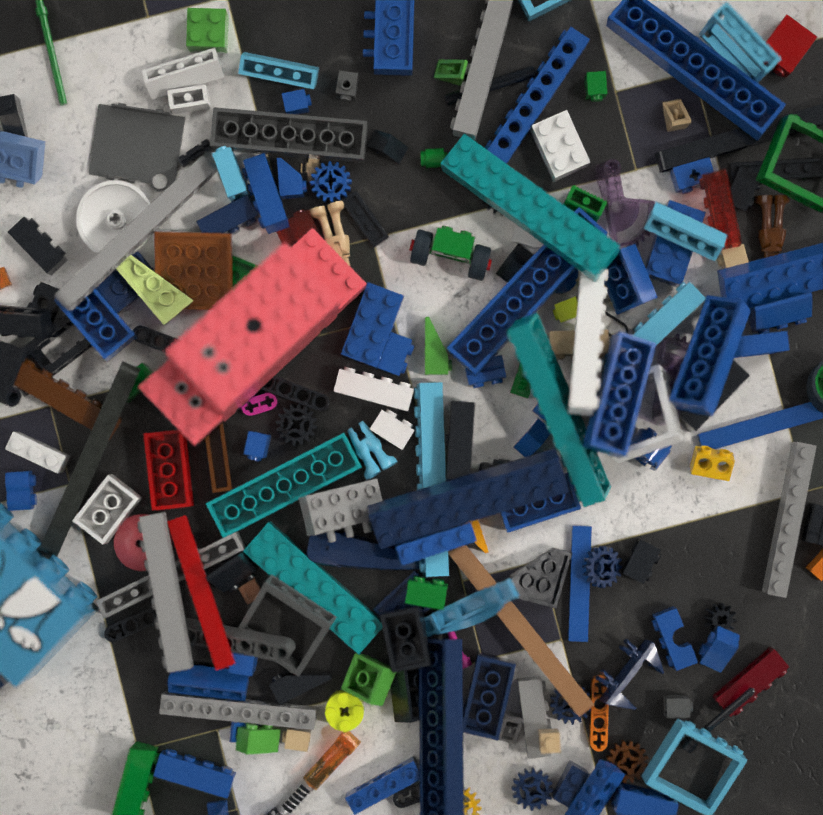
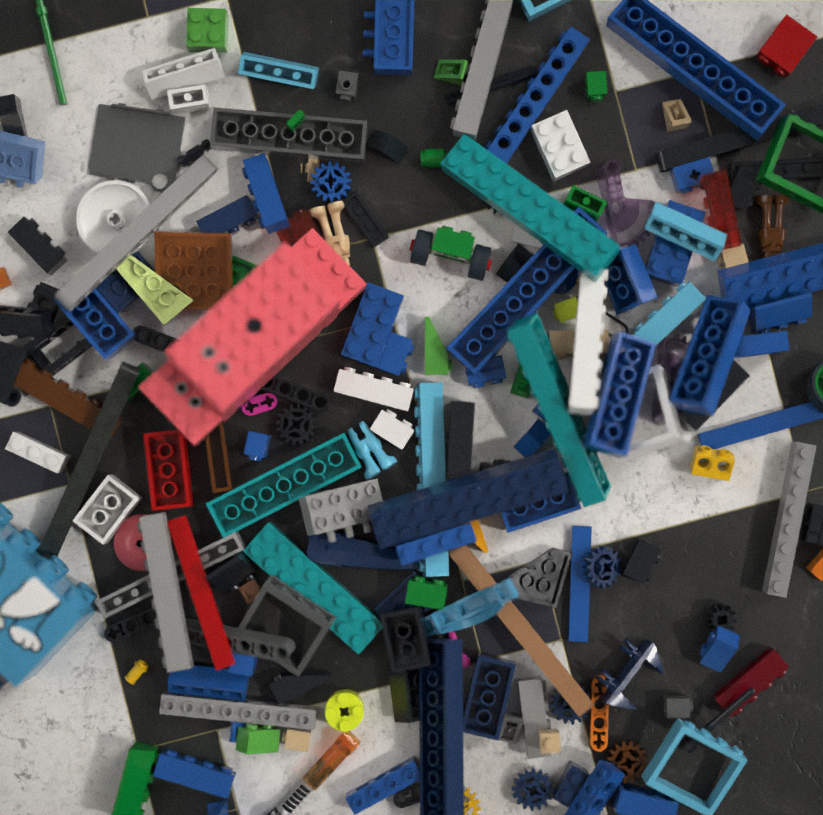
blue brick [5,471,37,511] -> none
medium azure window [212,146,250,202] -> none
blue slope [277,158,307,199] -> none
blue brick [282,89,312,114] -> none
bright green brick [341,653,396,706] -> none
blue brick [630,427,672,471] -> none
blue arch [651,606,698,671] -> none
medium azure window [699,2,781,83] -> none
none -> yellow pin [124,659,148,685]
none -> green tile [286,110,306,132]

